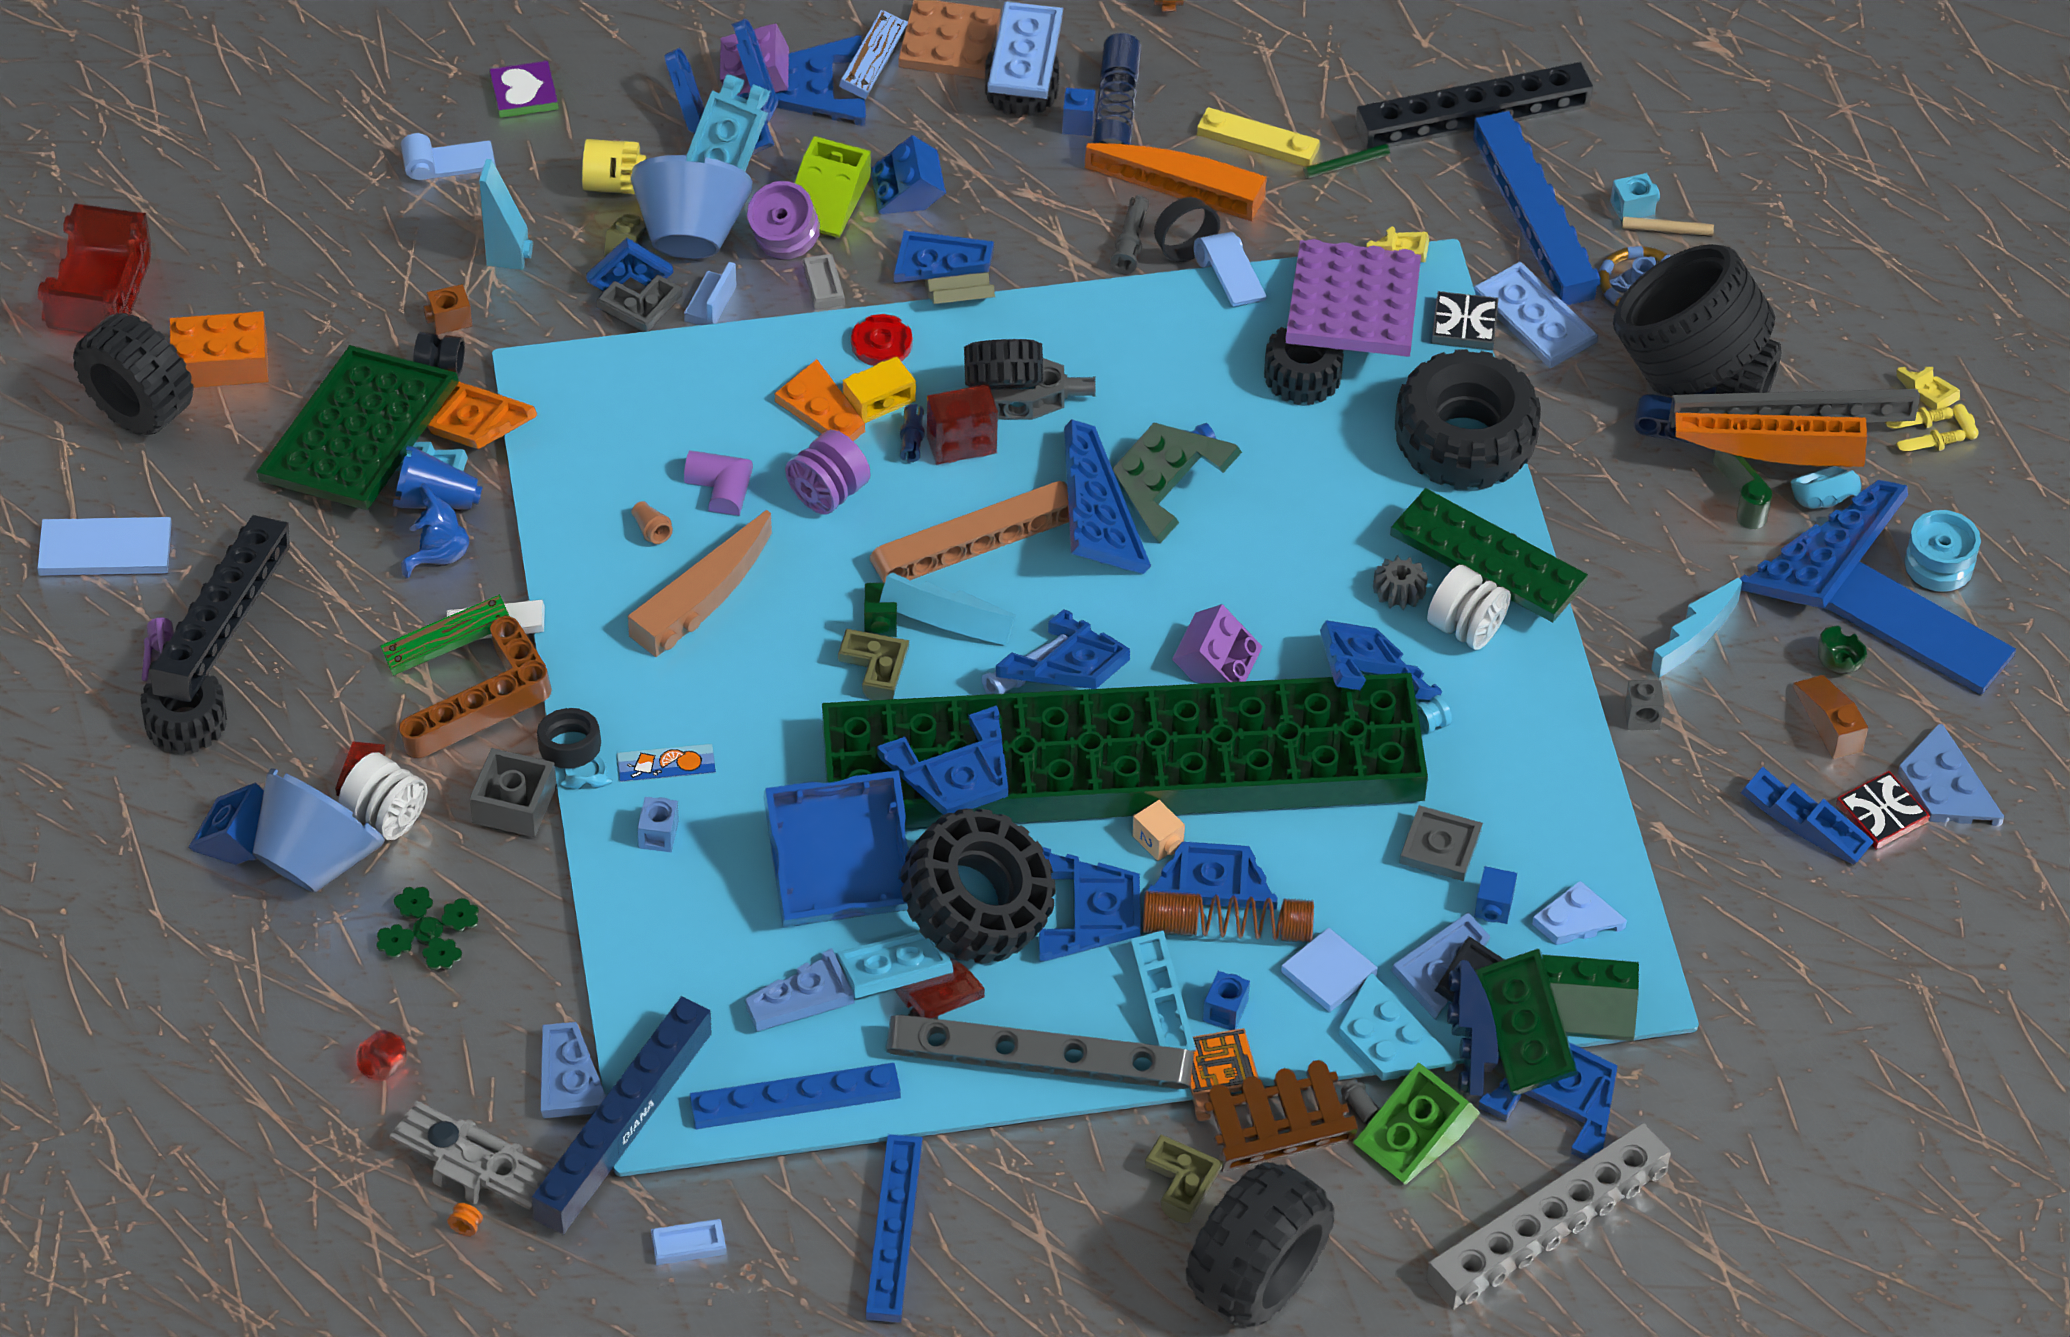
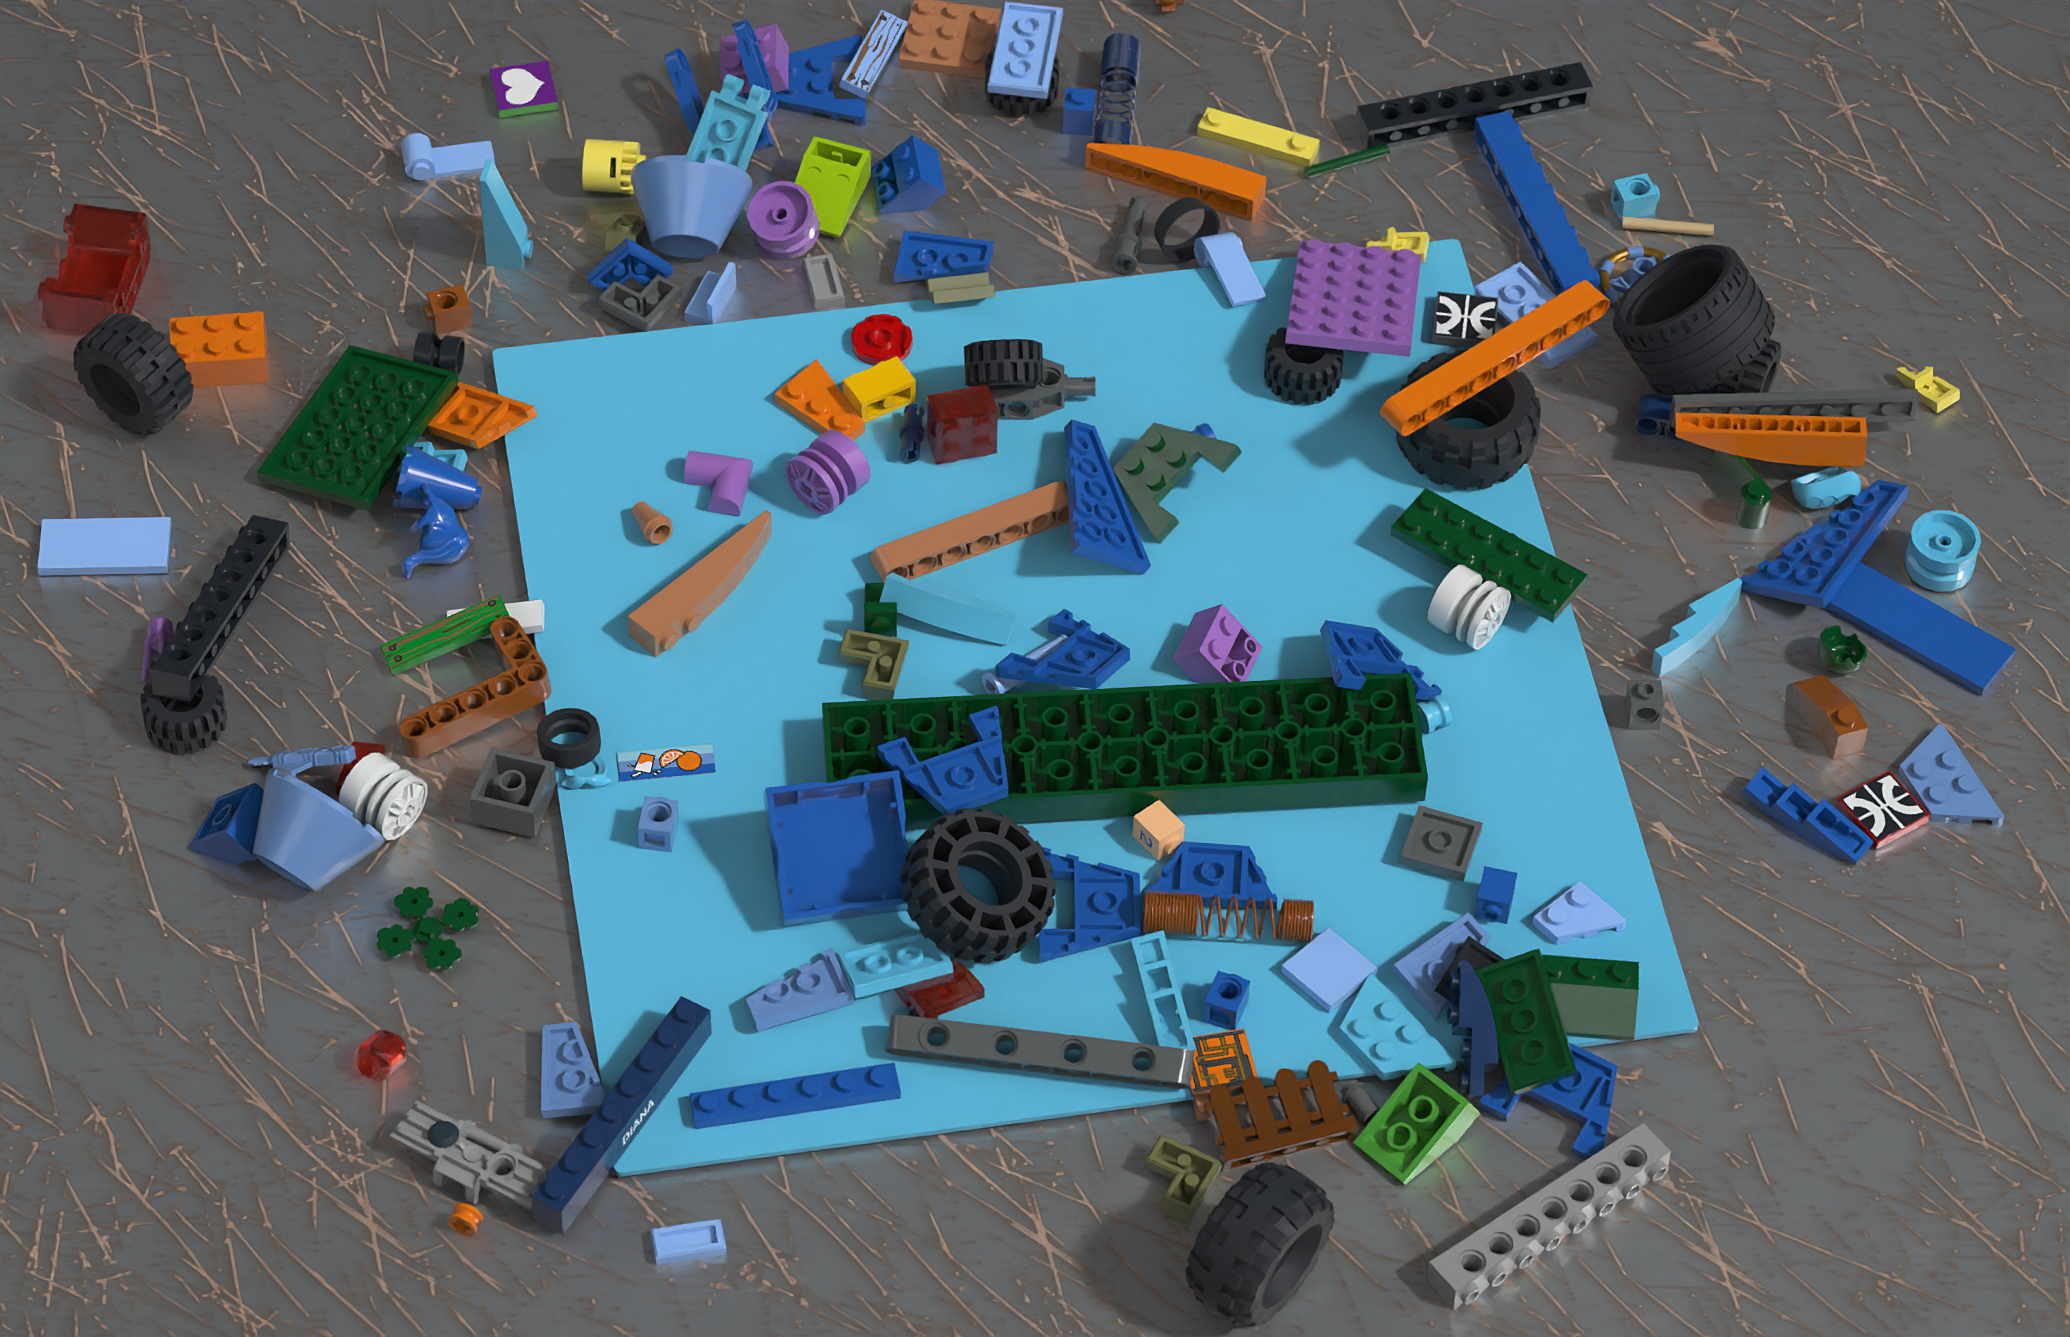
blue plate [866,1134,922,1323] -> none
dark grey gear [1373,555,1428,610] -> none
light yellow piece [1885,404,1979,451] -> none
none -> medium blue piece [248,745,356,778]
none -> orange beam [1380,280,1610,436]

